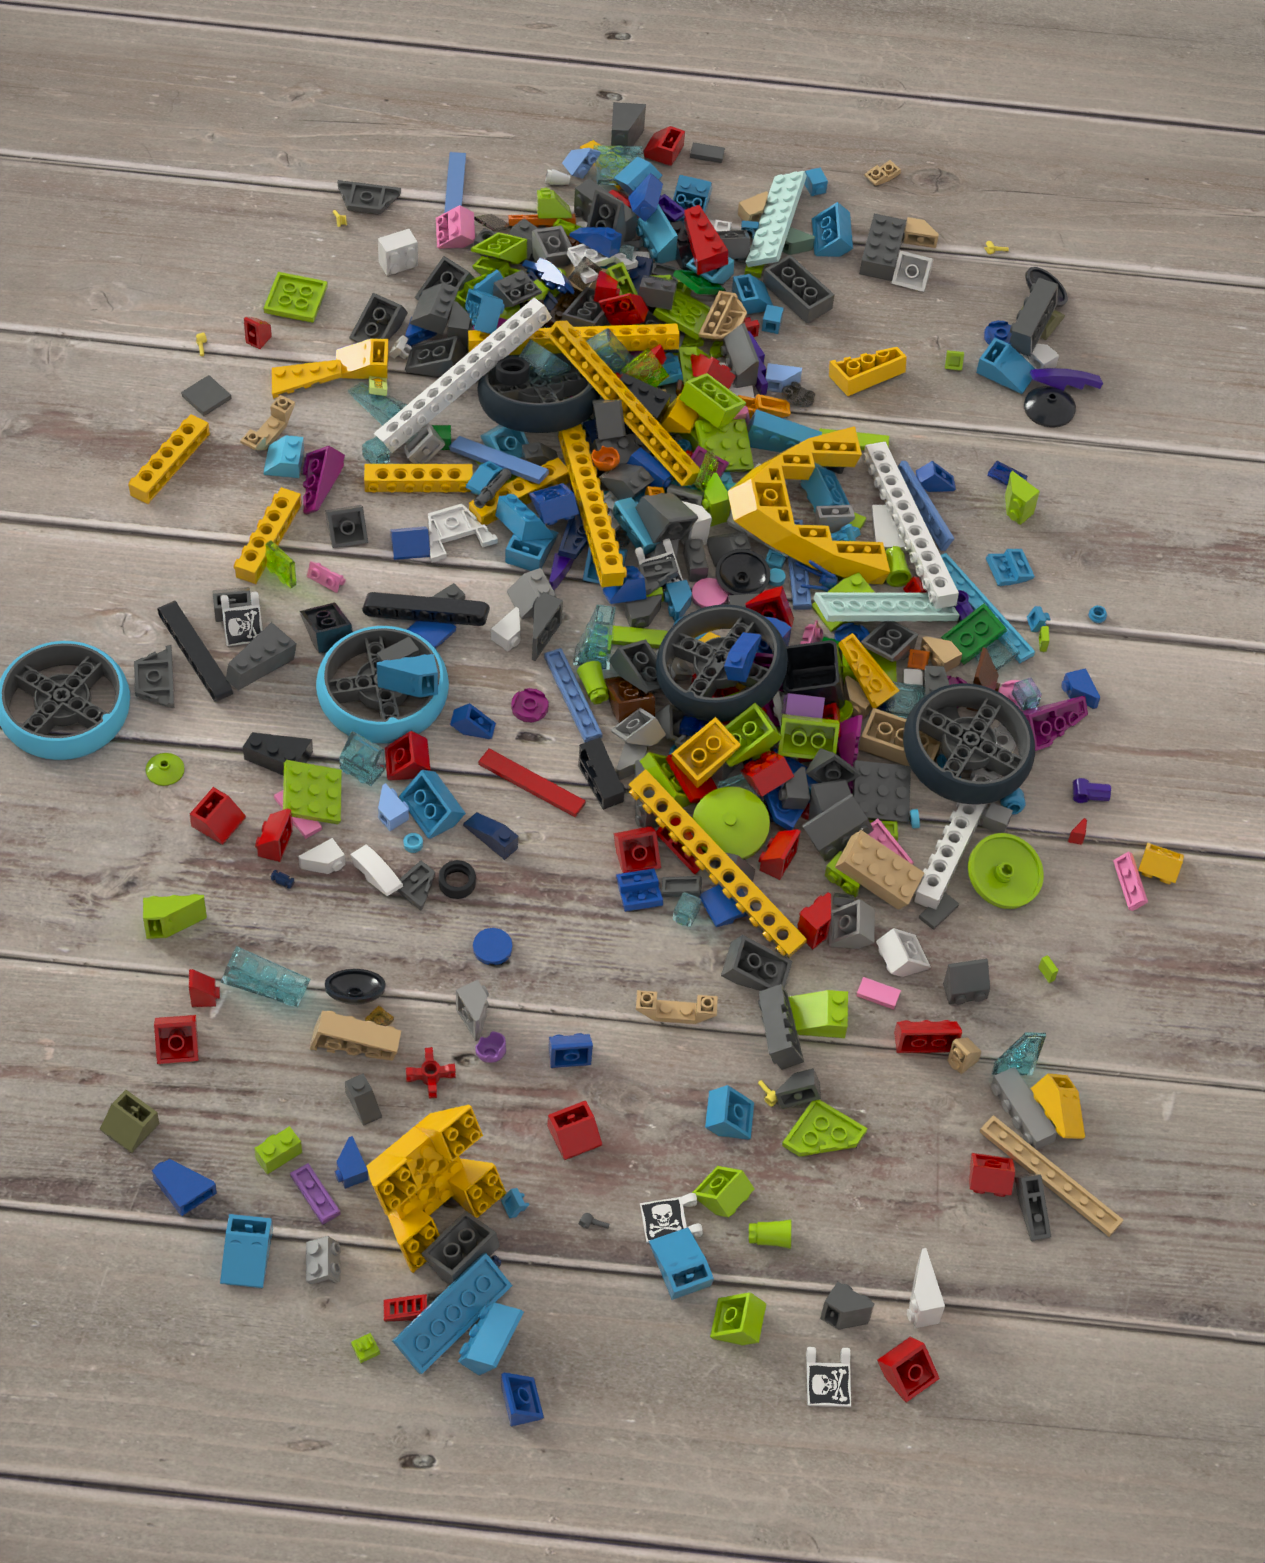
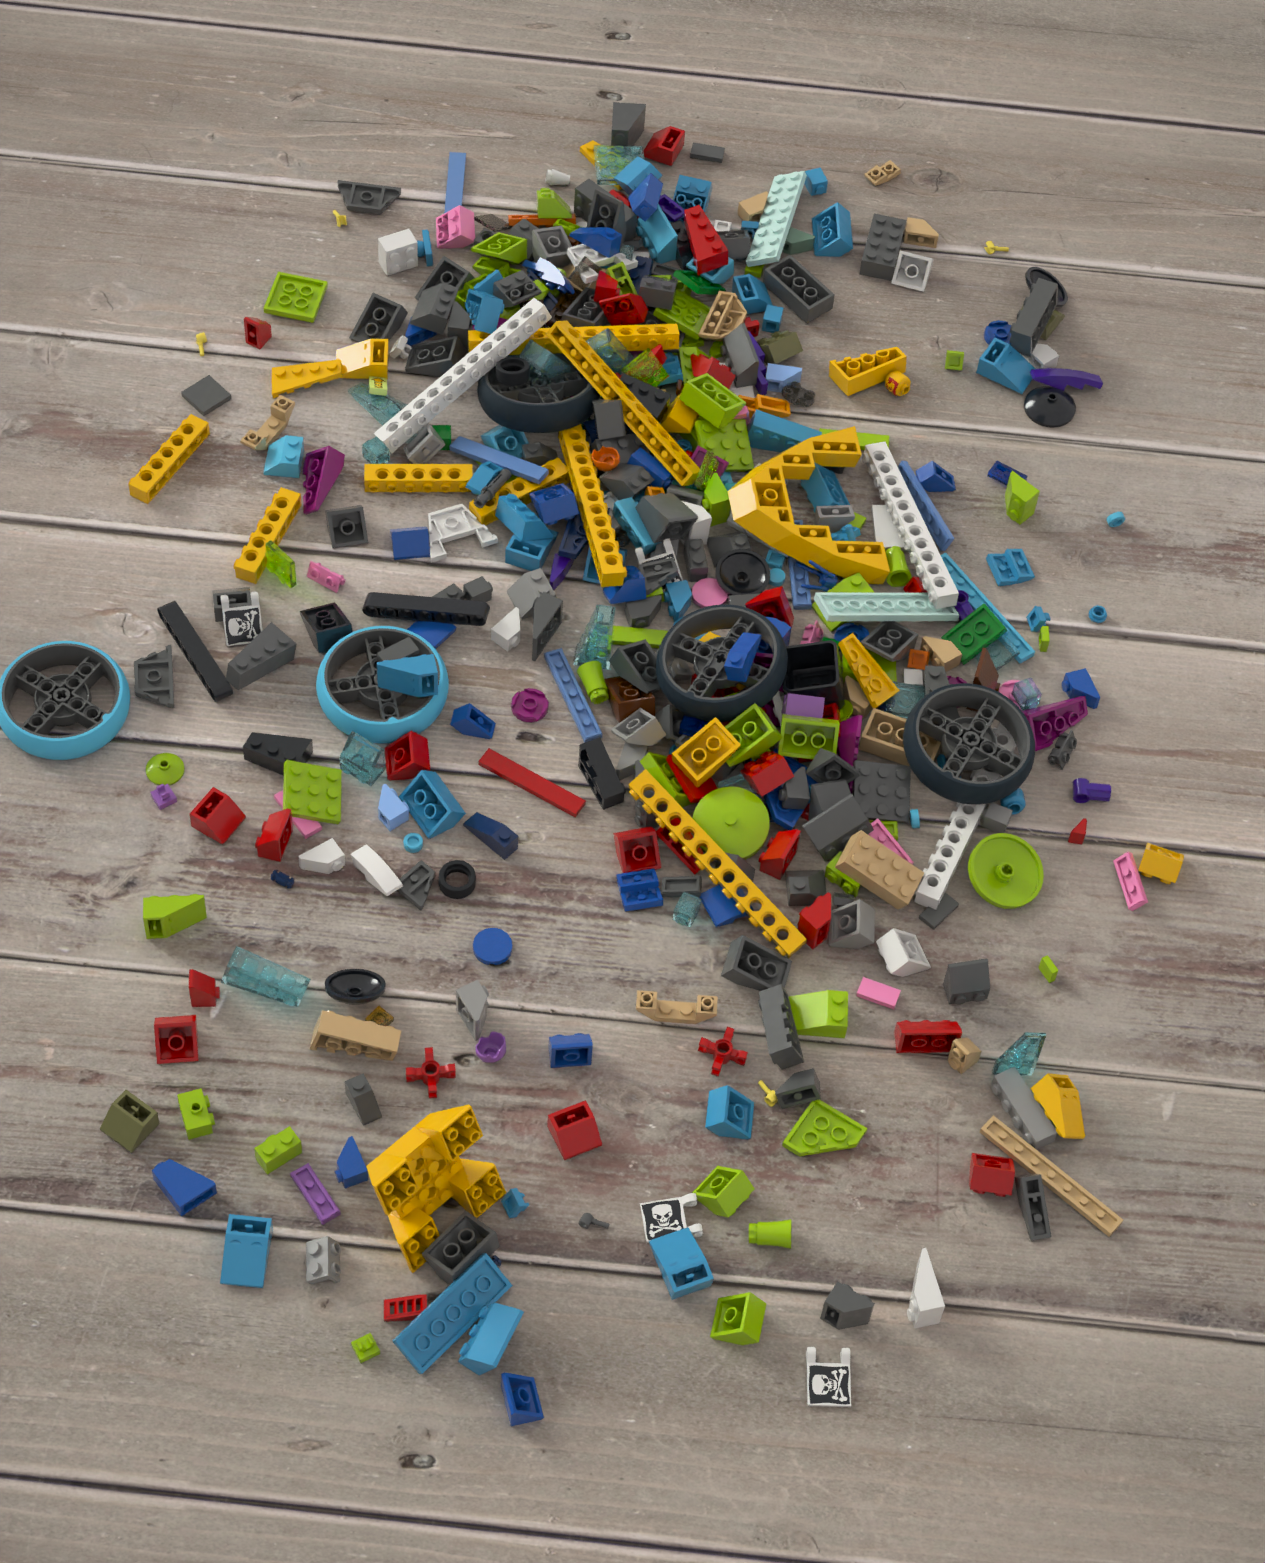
light blue slope [562,148,601,179] -> none
red slope [877,1336,940,1402] -> none
none -> medium lavender tile [150,784,177,810]
none -> lime brick [177,1088,215,1140]
none -> dark azure tile [417,229,433,266]
none -> dark grey brick [463,576,493,603]
none -> red pin [698,1027,748,1077]
none -> olive slope [757,330,803,365]
none -> dark grey slope [785,870,826,906]
none -> yellow head [885,371,911,397]
none -> dark grey hinge [1048,730,1077,770]
none -> medium azure tile [1106,512,1125,527]

